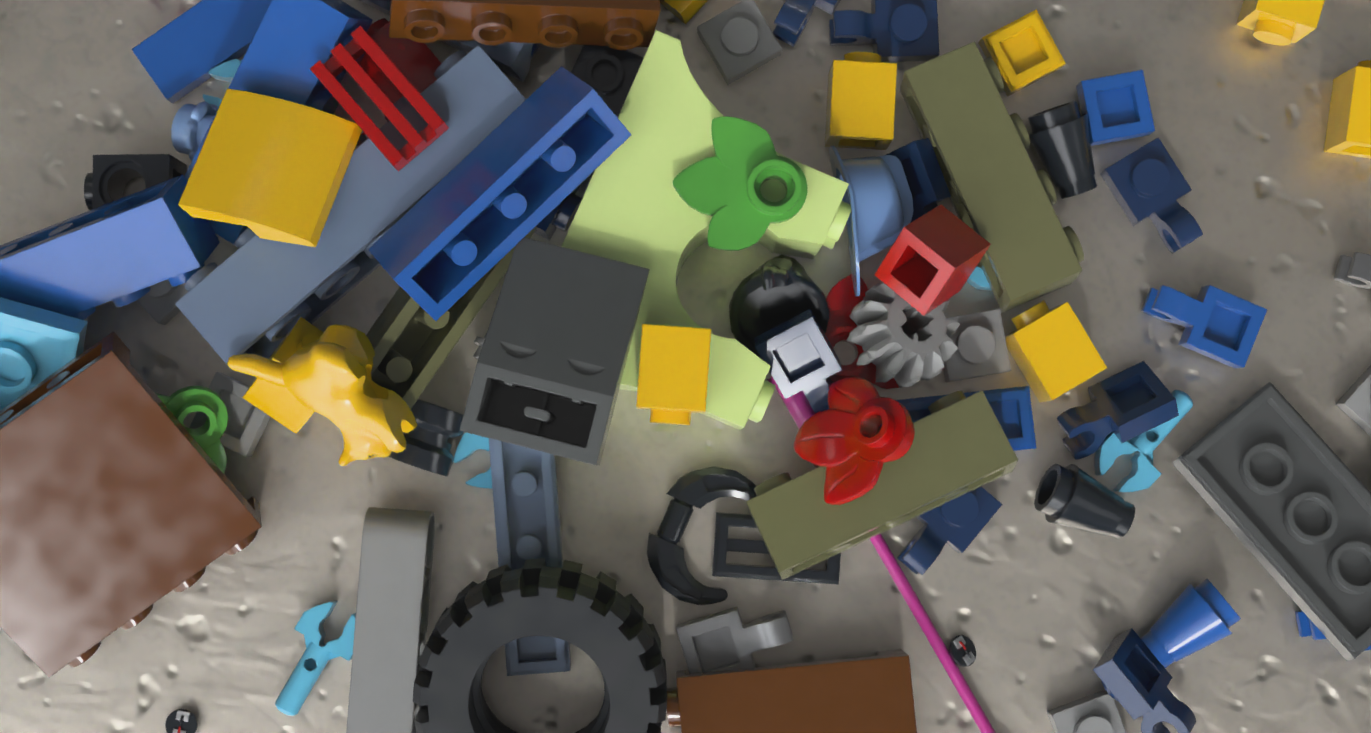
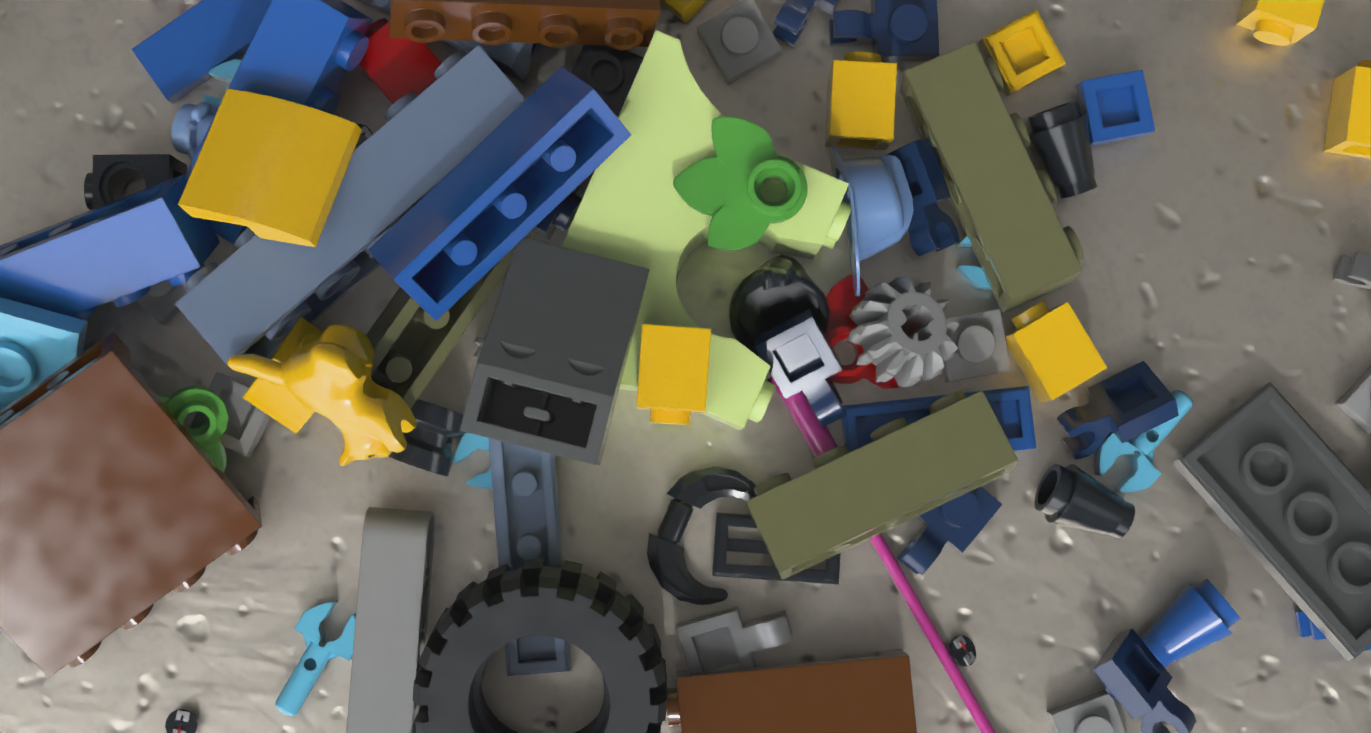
red tile [310,26,449,172] -> none
red plate [793,377,915,505] -> none
red brick [874,204,991,316] -> none
dark blue plate [1100,137,1203,254] -> none
blue plate [1141,285,1268,369] -> none

